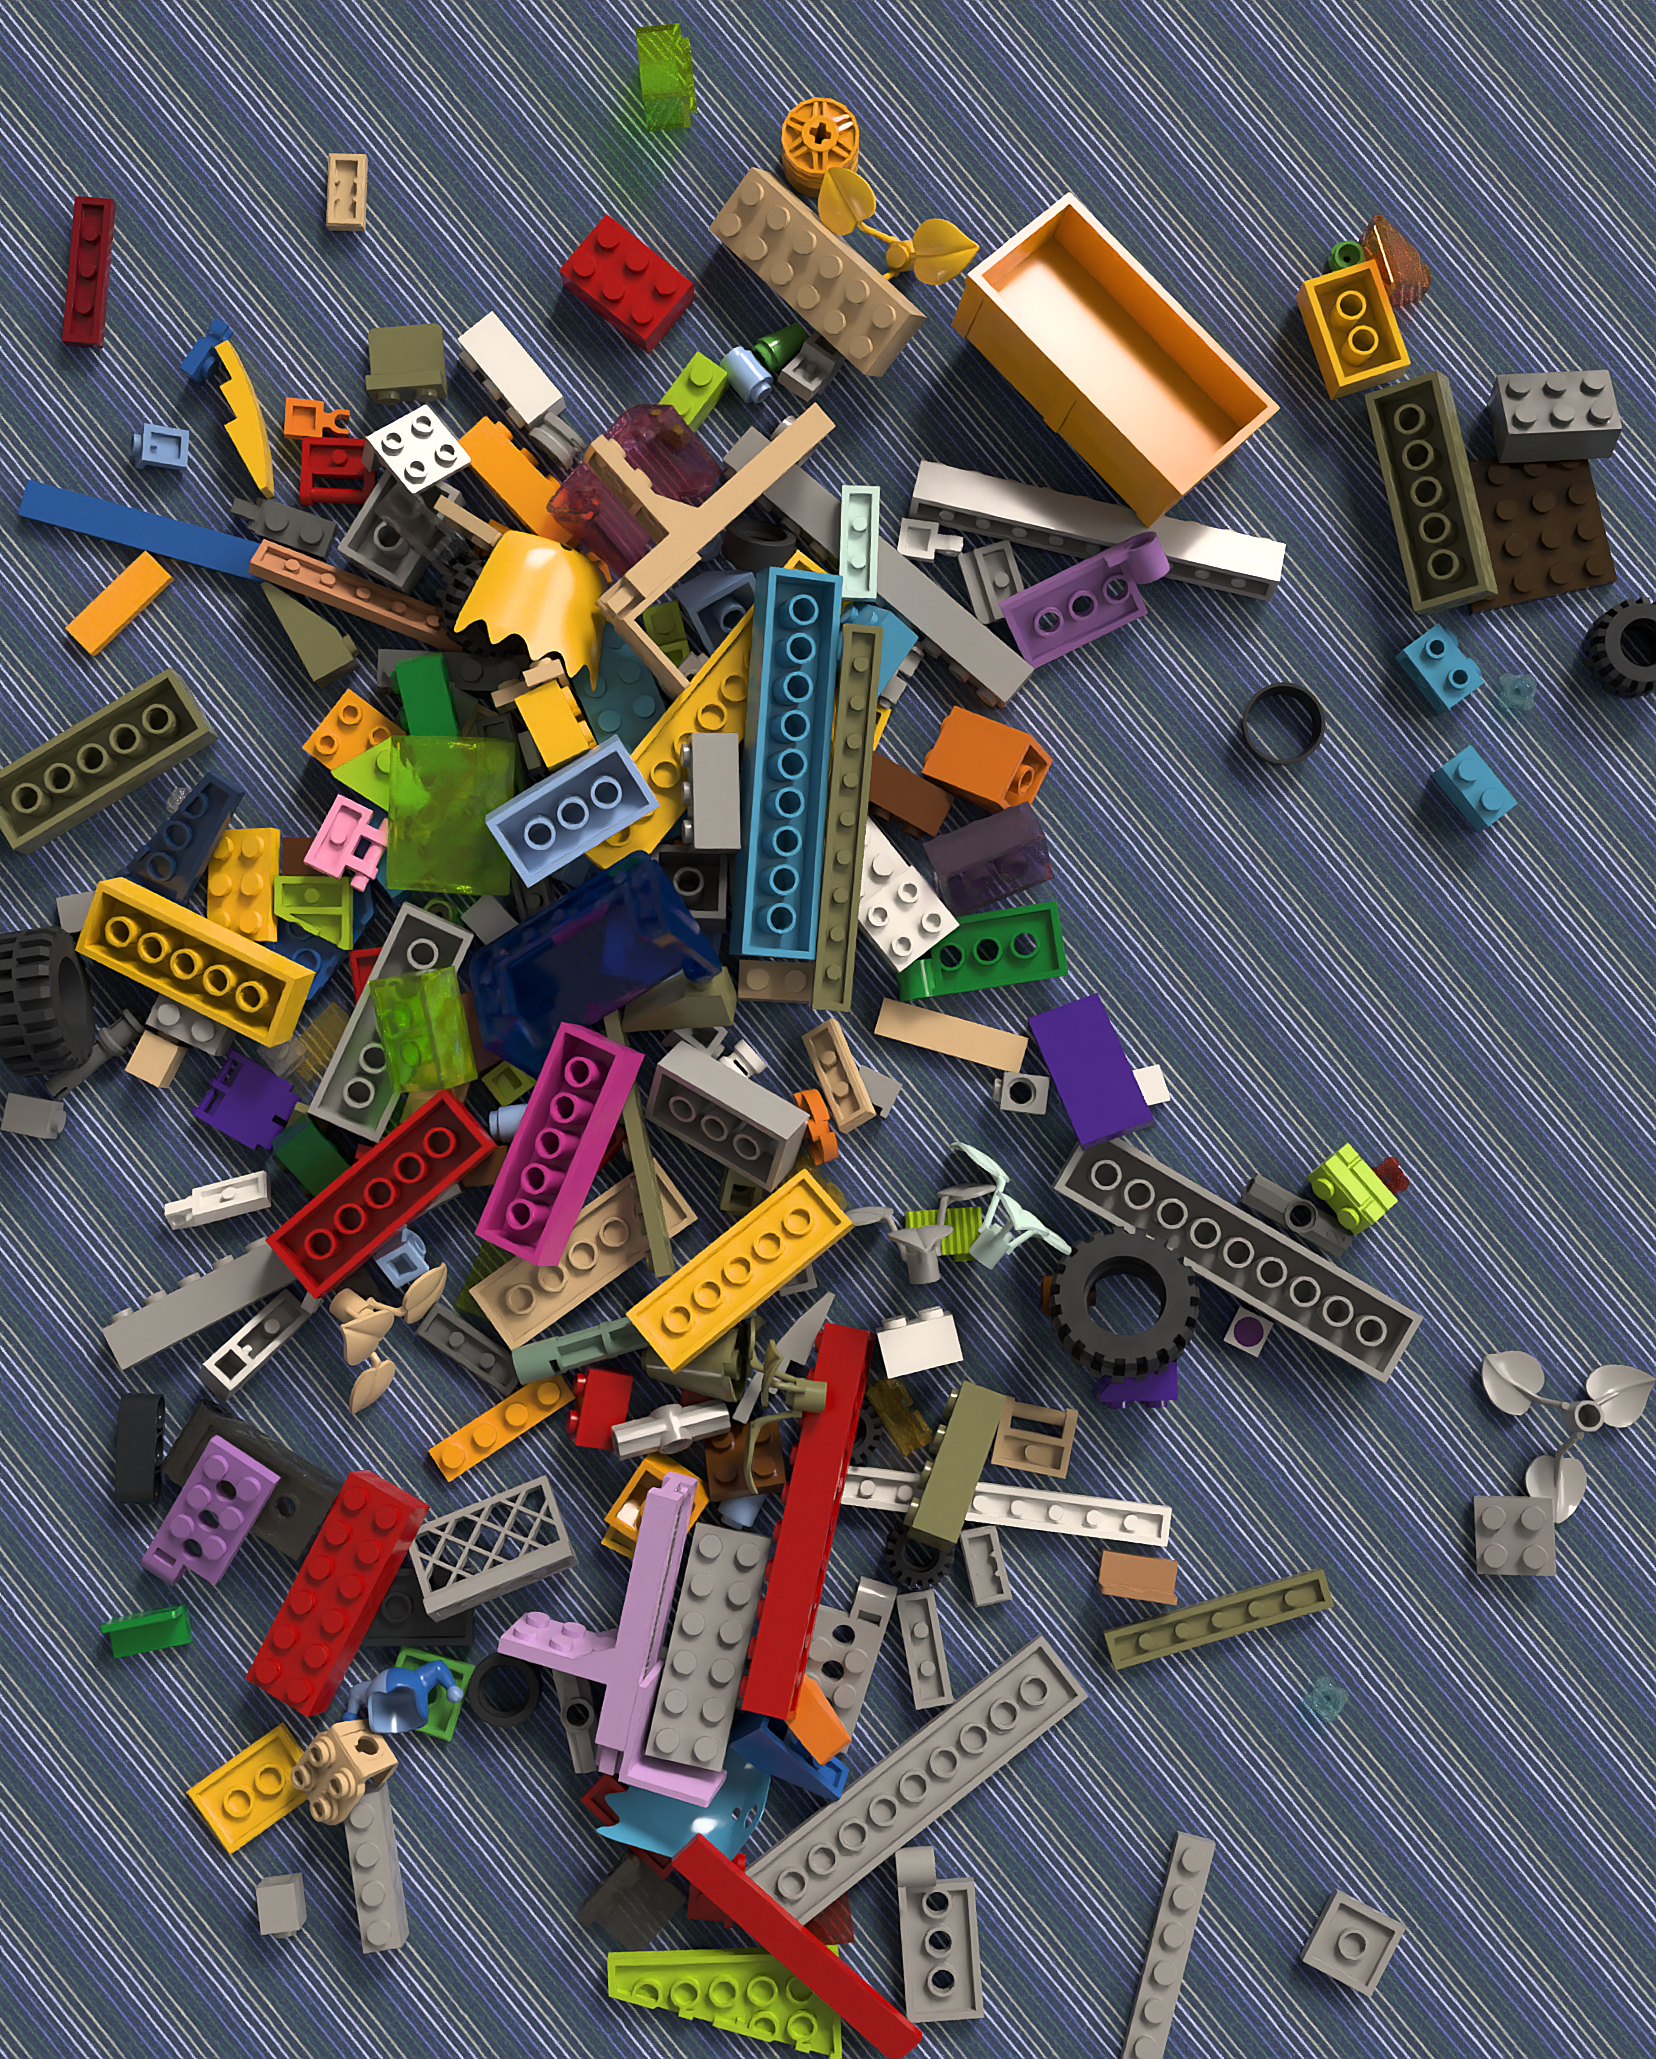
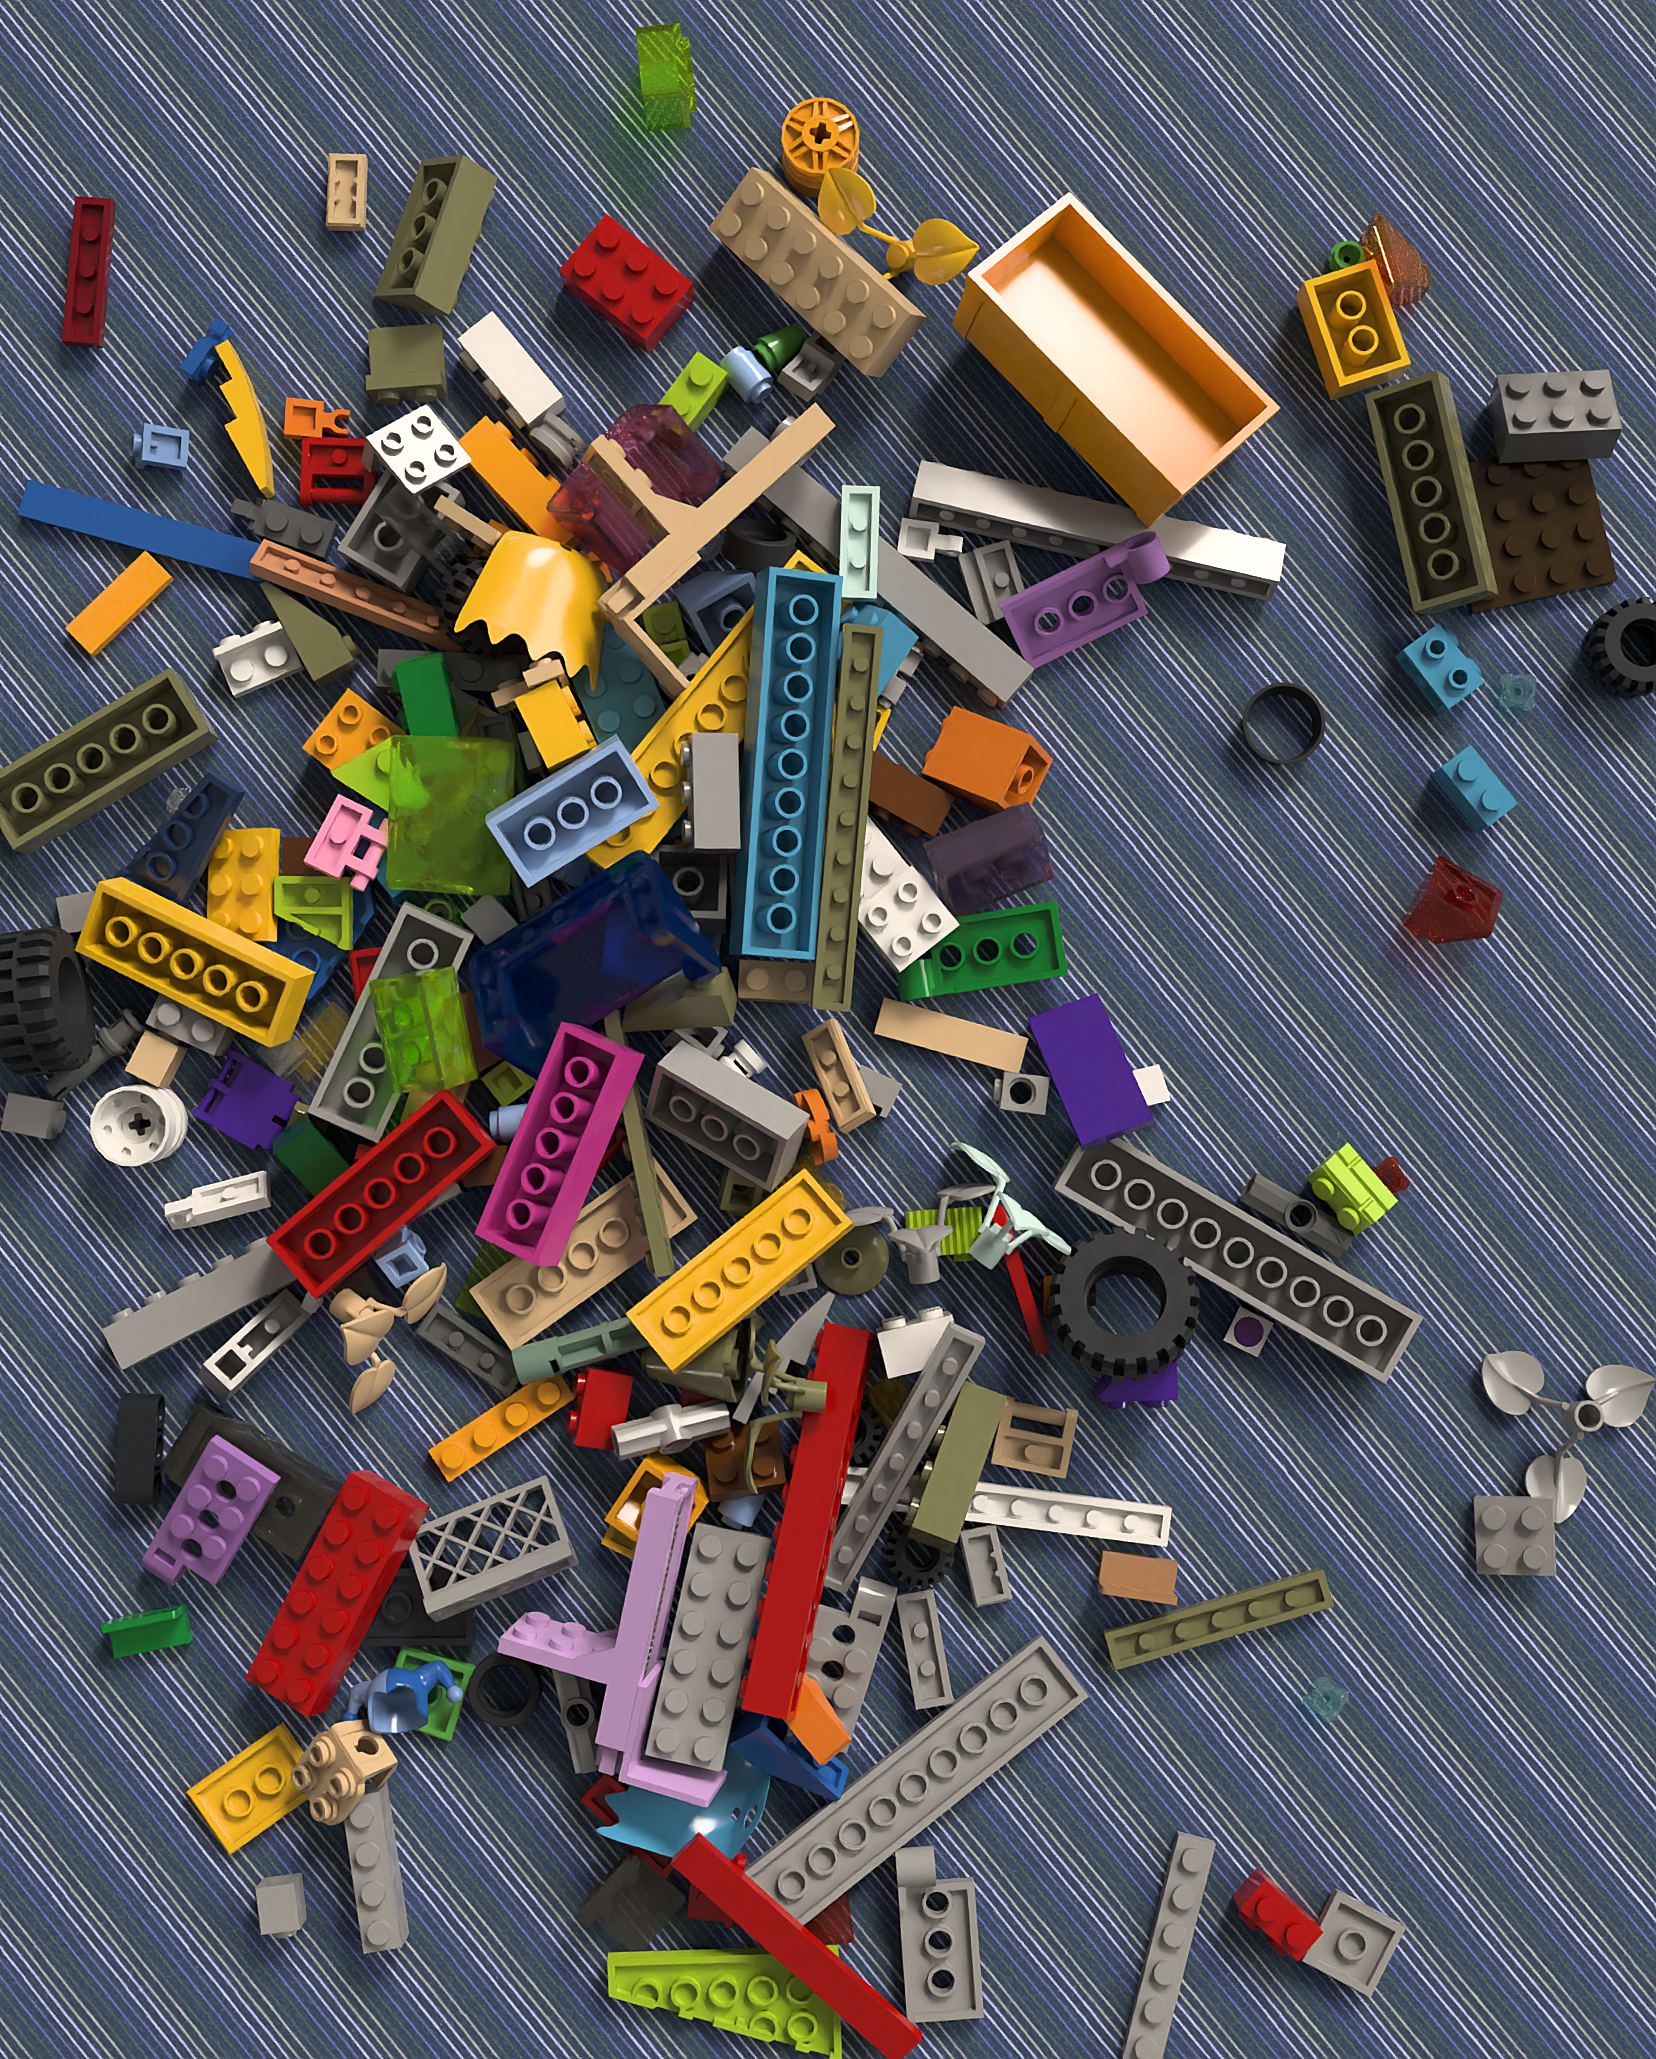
none -> white wheel [90,1084,188,1166]
none -> white bracket [211,620,305,698]
none -> olive slope [374,155,498,316]
none -> olive dish [814,1224,889,1295]
none -> light grey plate [824,1321,986,1594]
none -> red tile [986,1205,1050,1355]
none -> red brick [1233,1867,1324,1961]
none -> clear red slope [1403,855,1504,944]

